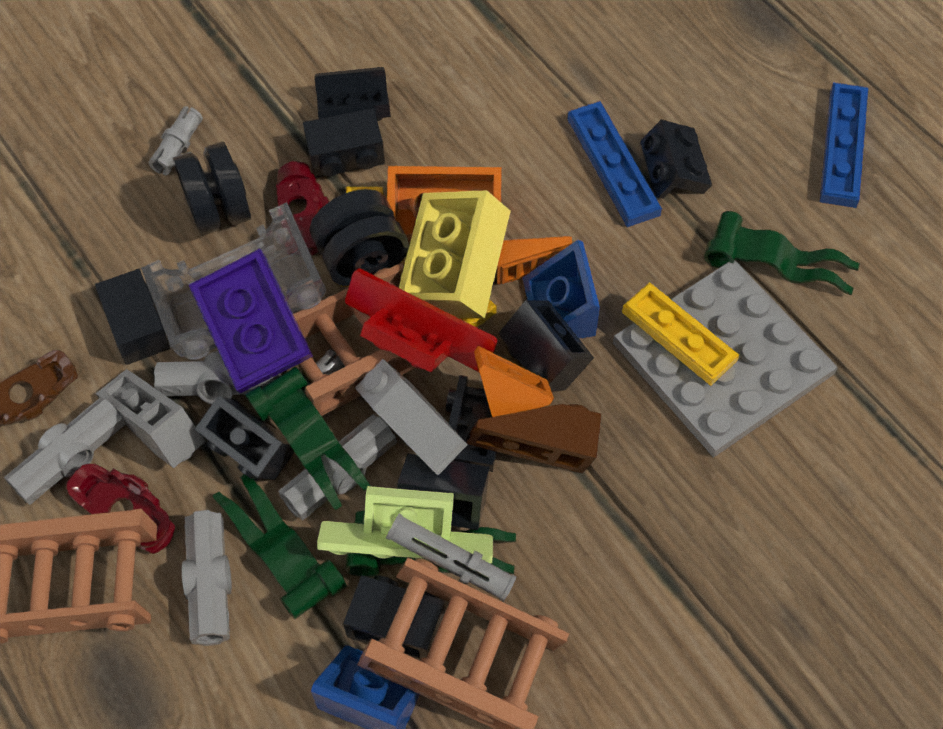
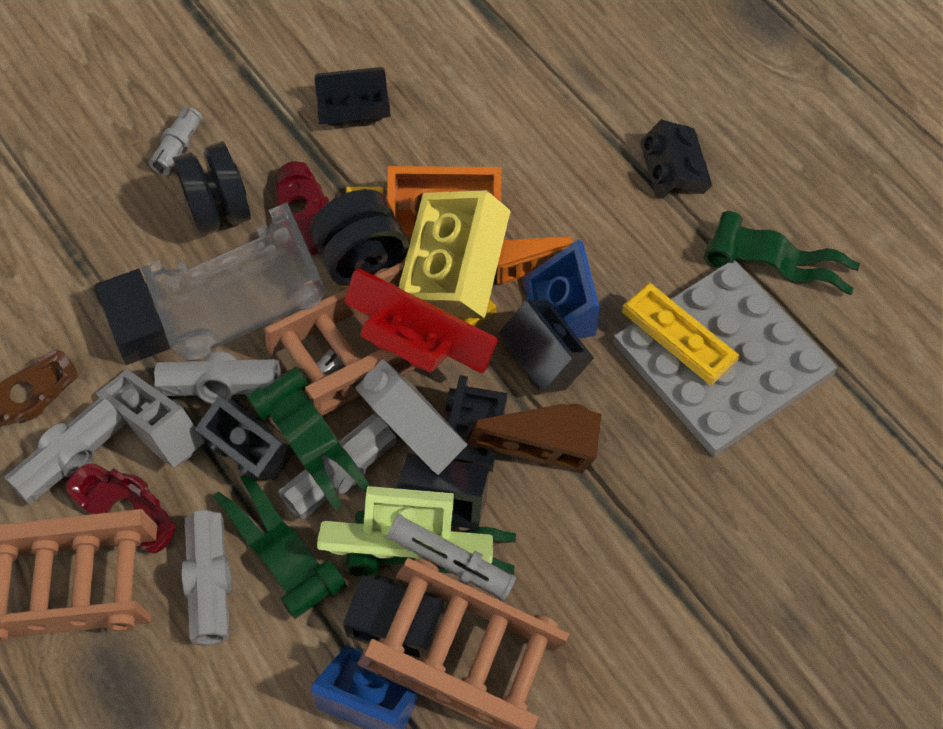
dark purple tile [188,249,313,394] -> none
black brick [303,108,385,178] -> none
orange slope [474,346,554,417] -> none
blue tile [567,101,662,227] -> none
blue tile [819,82,868,208] -> none

